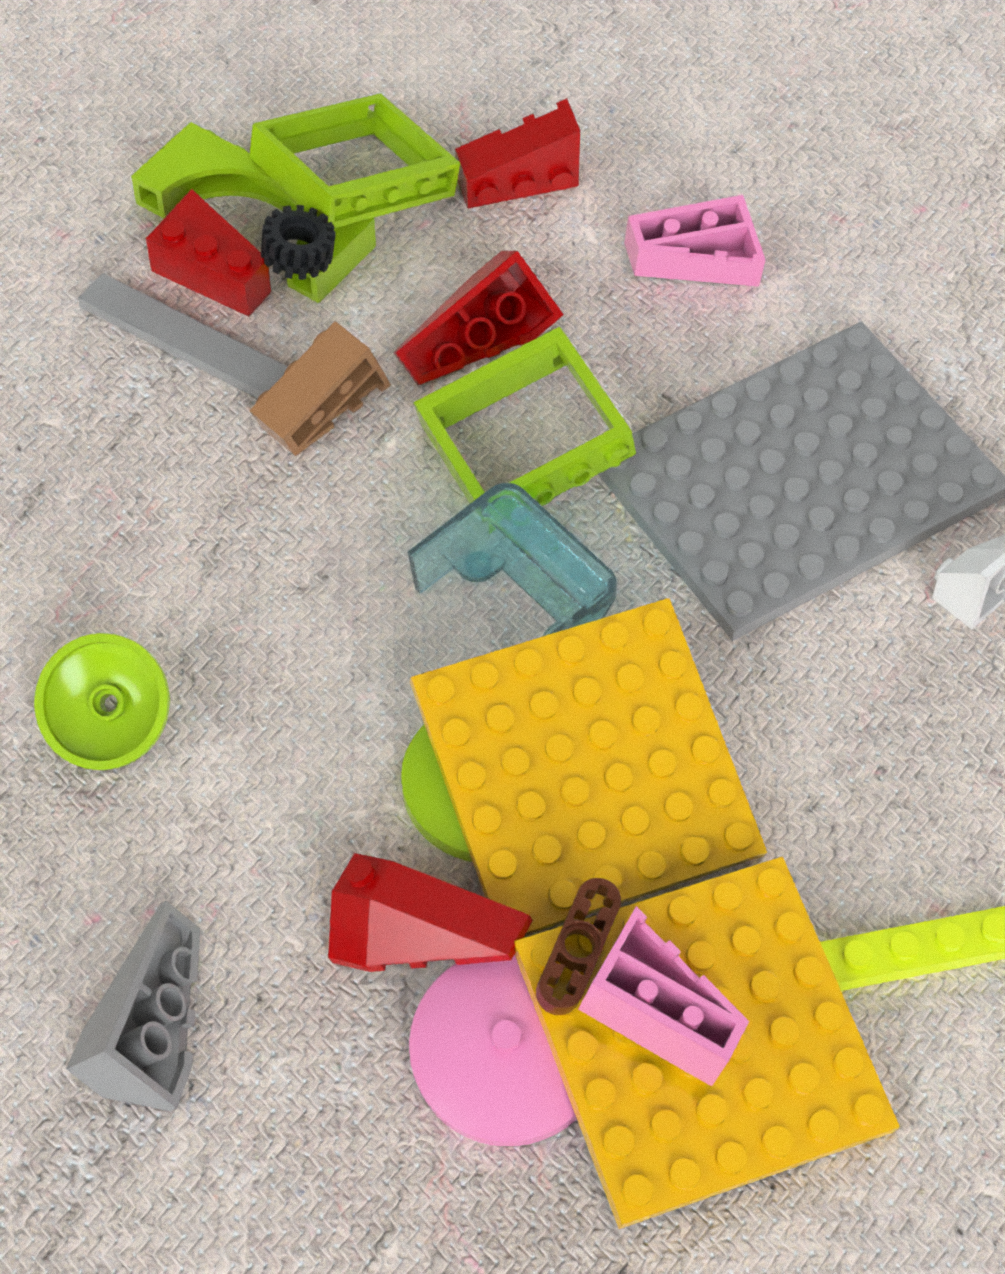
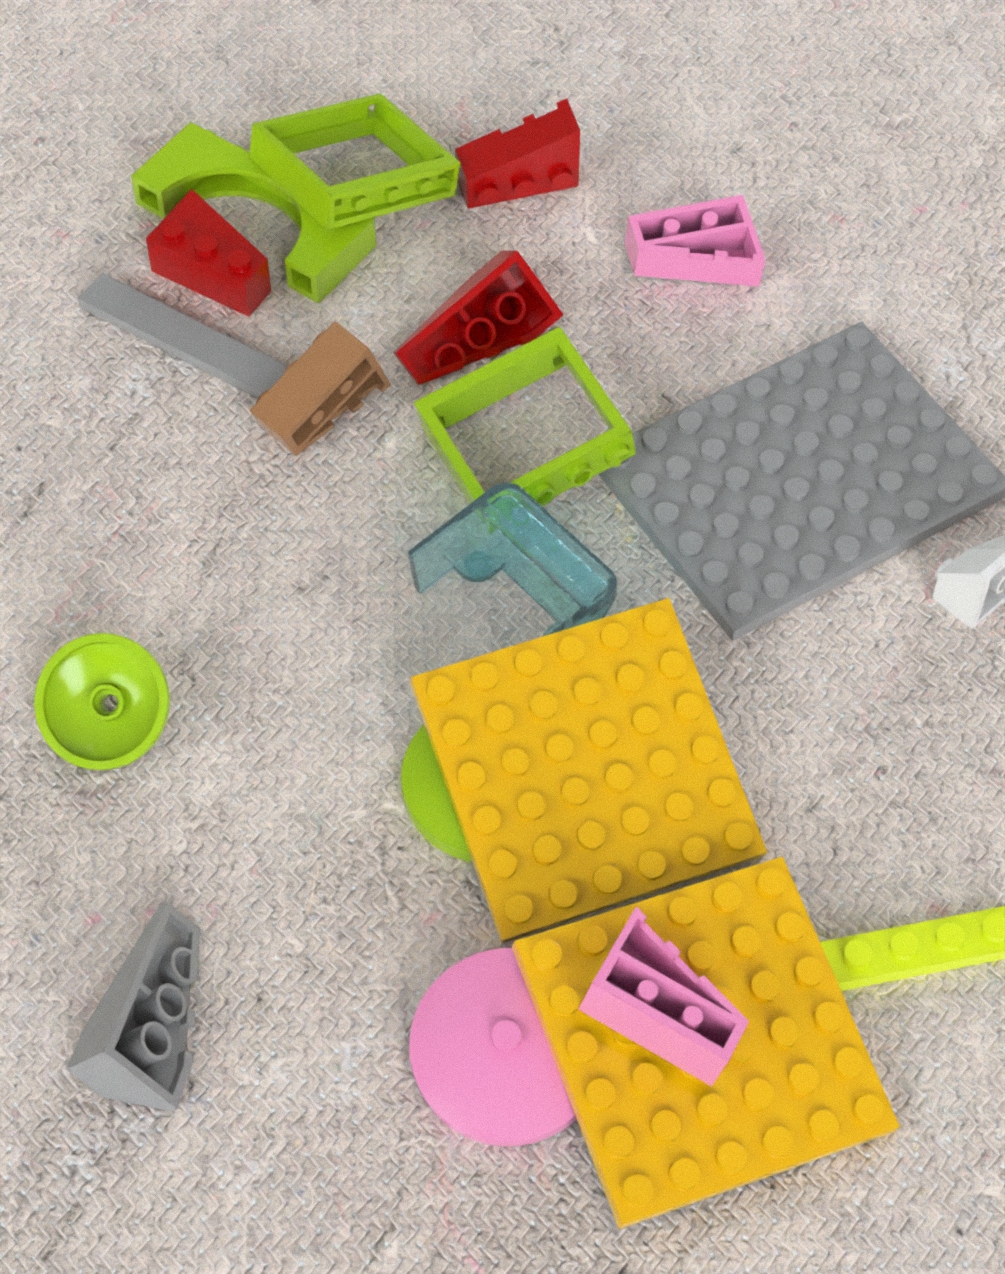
black tyre [261,205,336,280] -> none
red wedge [328,853,533,972] -> none
copper beam [536,878,621,1015] -> none

